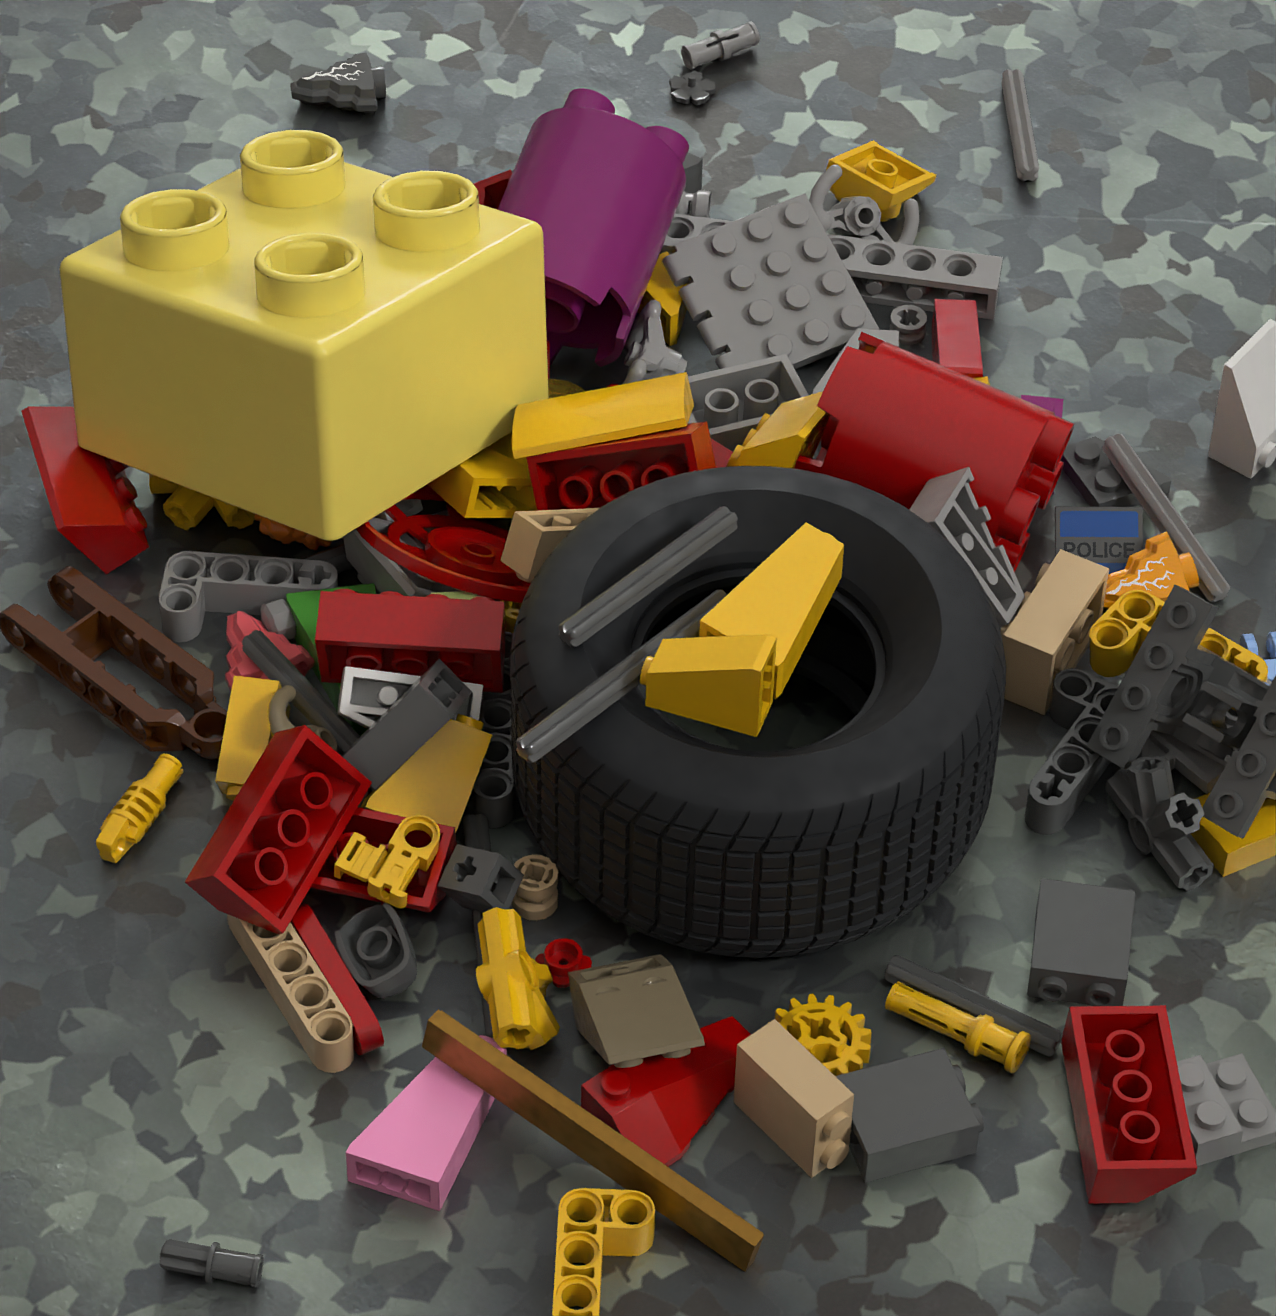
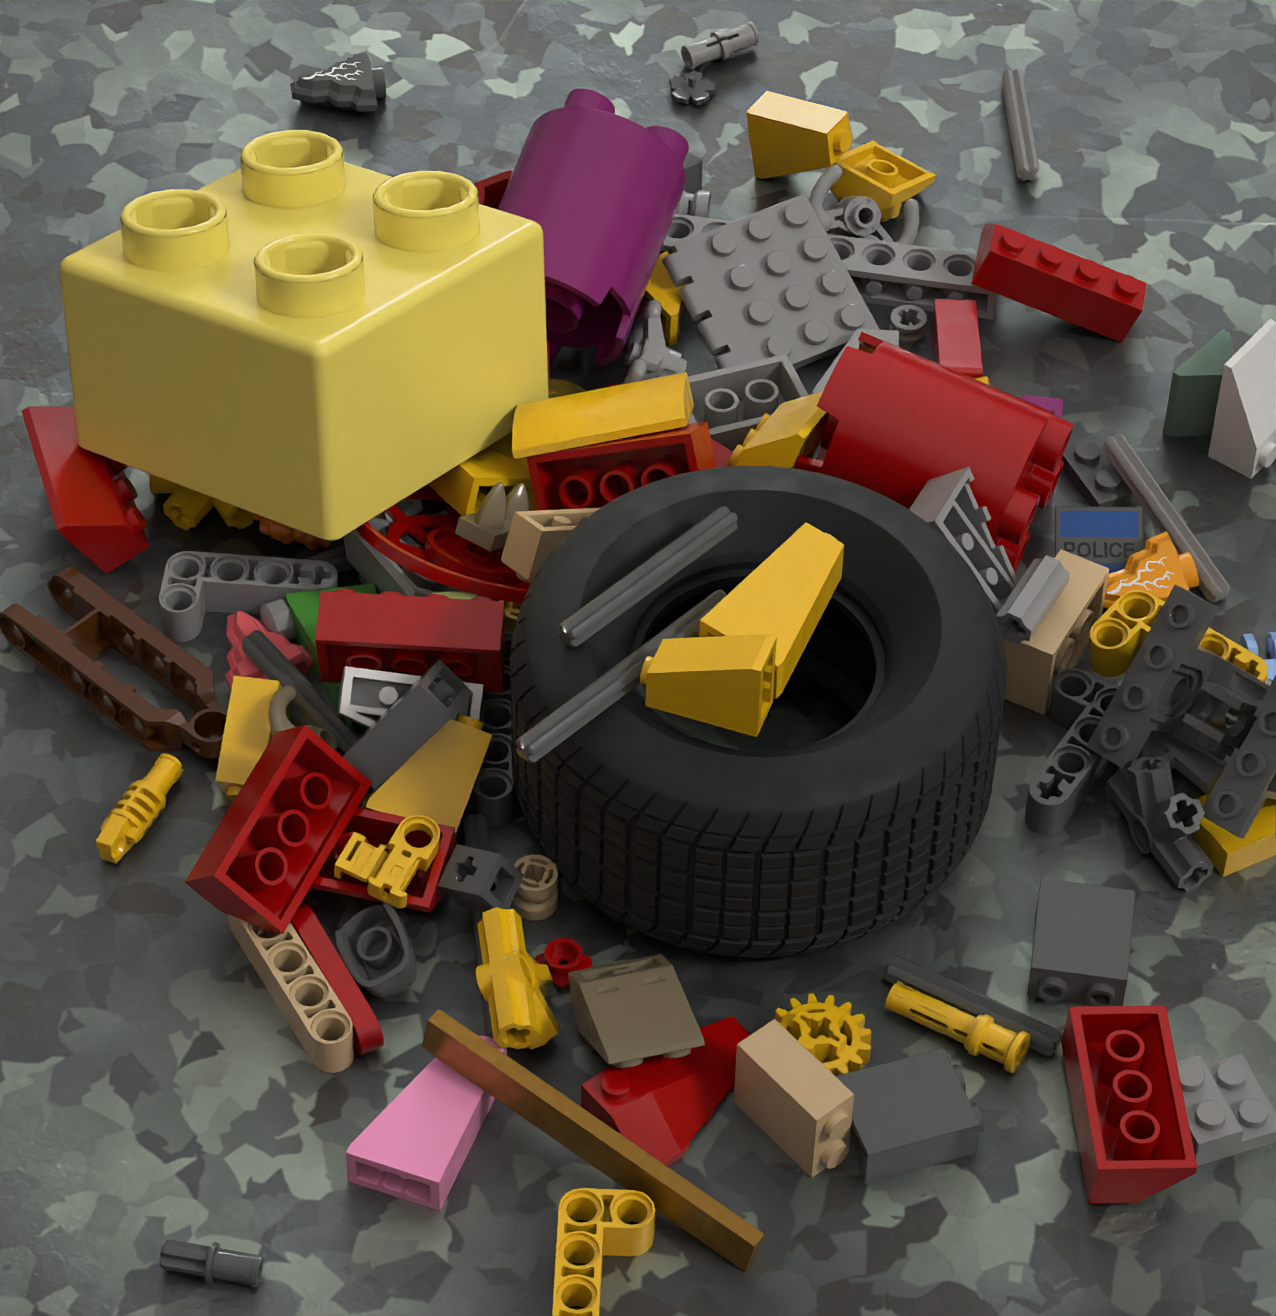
none -> dark tan tile [455,482,529,552]
none -> yellow slope [746,91,853,179]
none -> red slope [971,223,1147,343]
none -> light grey axle [996,555,1069,644]
none -> sand green slope [1163,329,1235,437]

